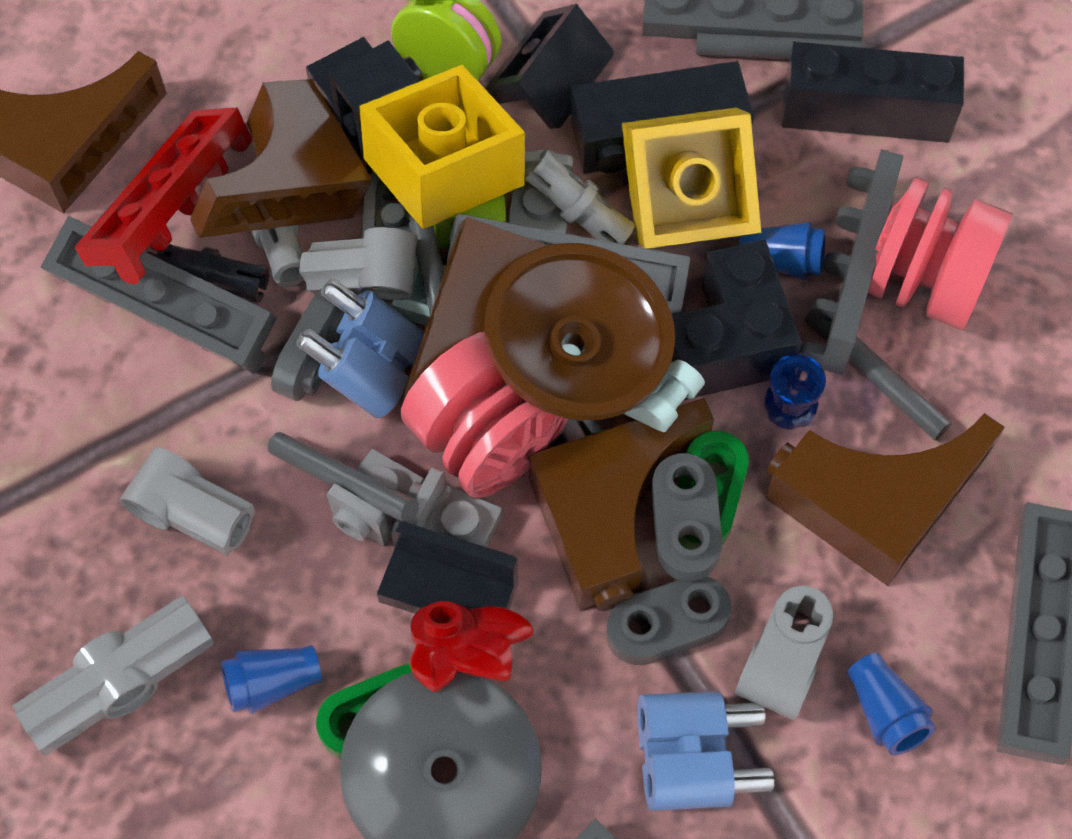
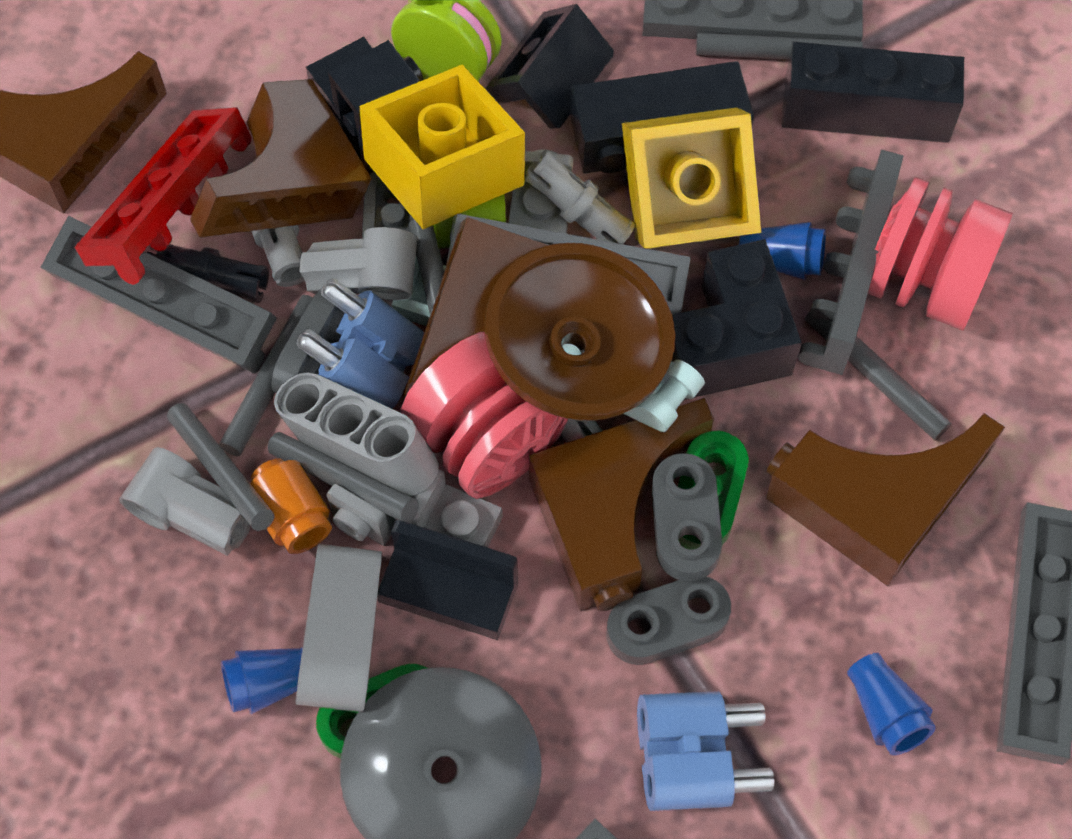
light grey piece [13,595,215,756] -> none
red plate [410,601,533,692] -> none
light grey piece [734,585,834,721] -> none
clear blue bush [764,354,826,430] -> none
none -> dark grey bar [167,403,274,531]
none -> dark grey bar [219,295,313,456]
none -> orange brick [250,458,332,554]
none -> light grey beam [274,372,439,496]
none -> light grey beam [296,544,382,712]

